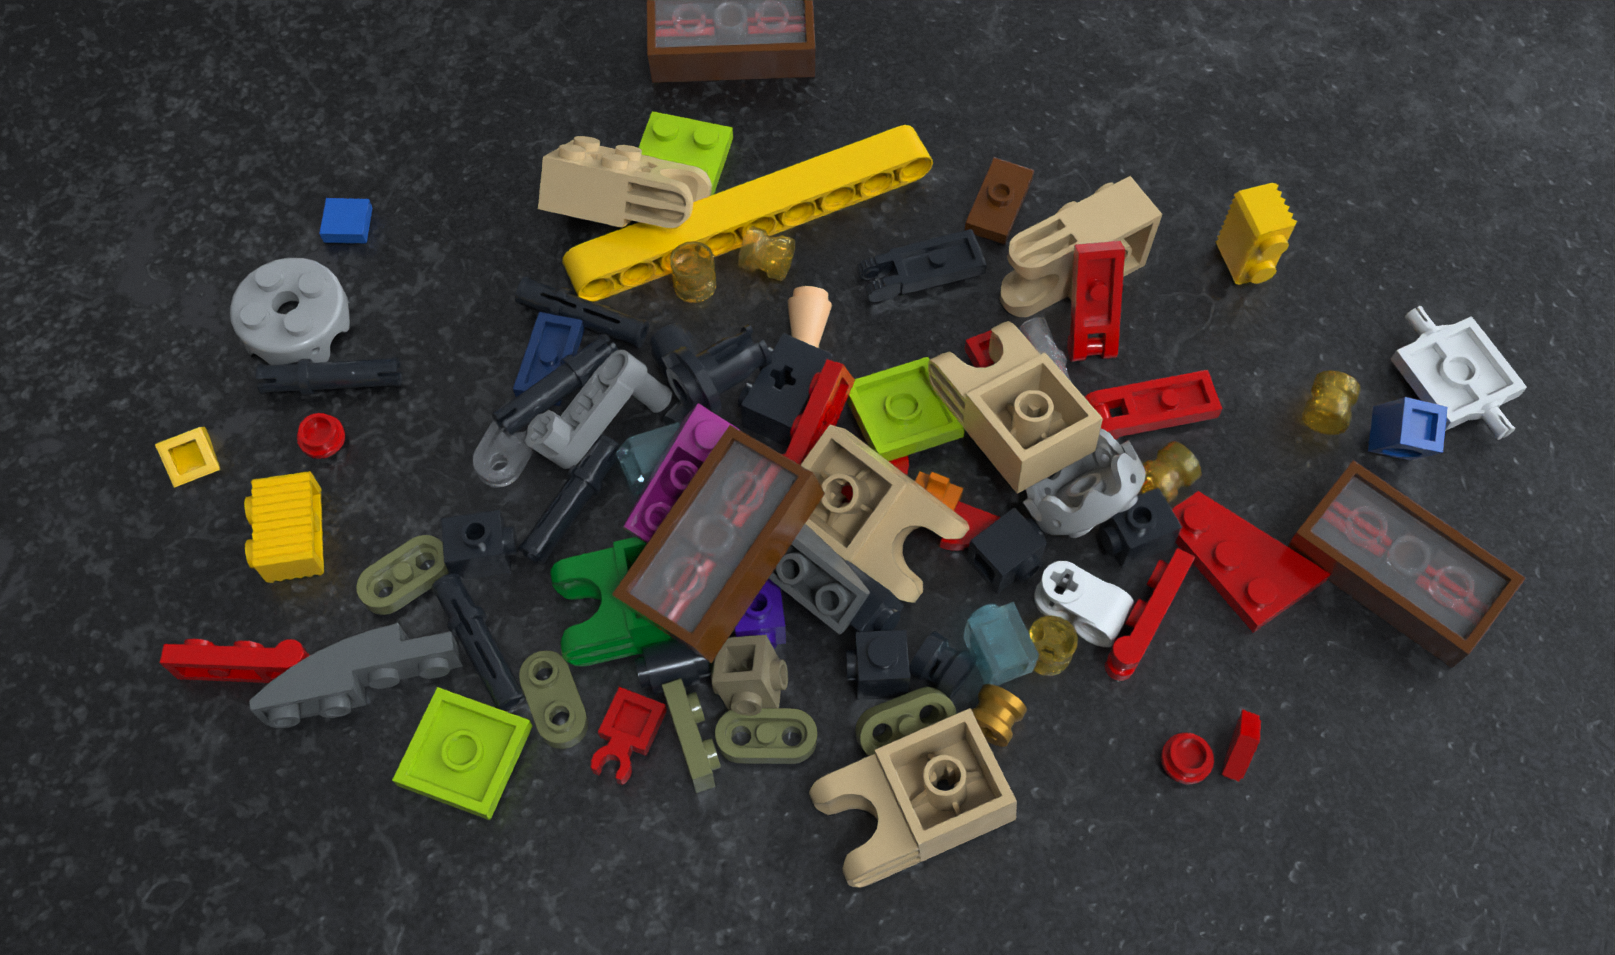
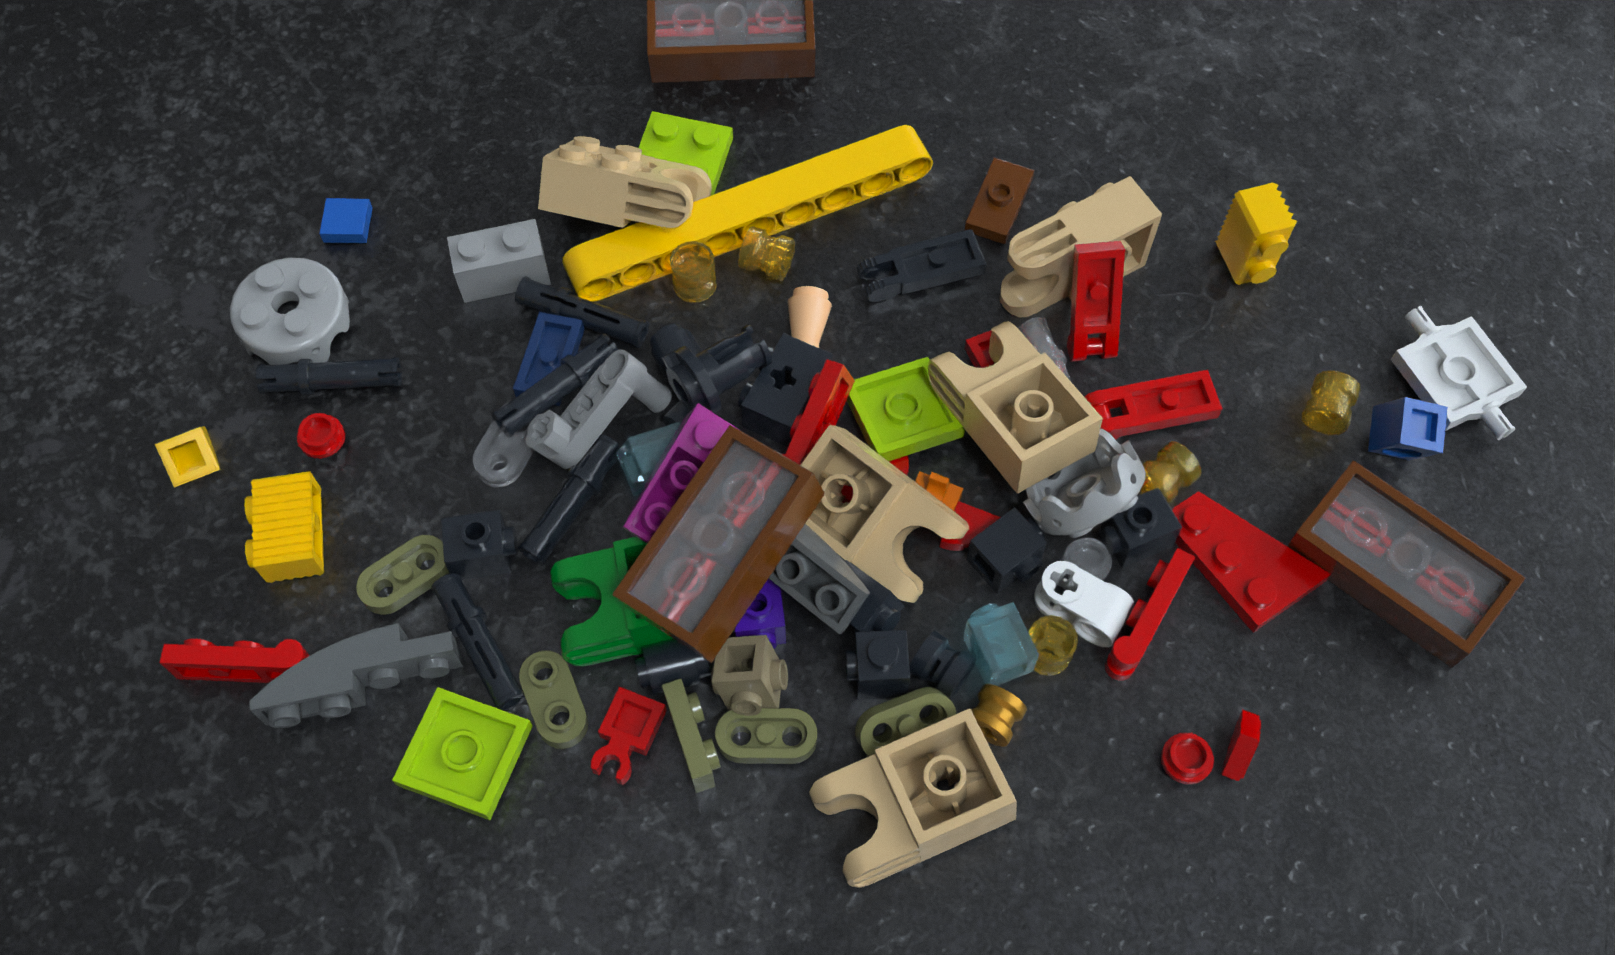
none -> light grey brick [447,219,551,303]
none -> clear plate [1063,538,1112,581]

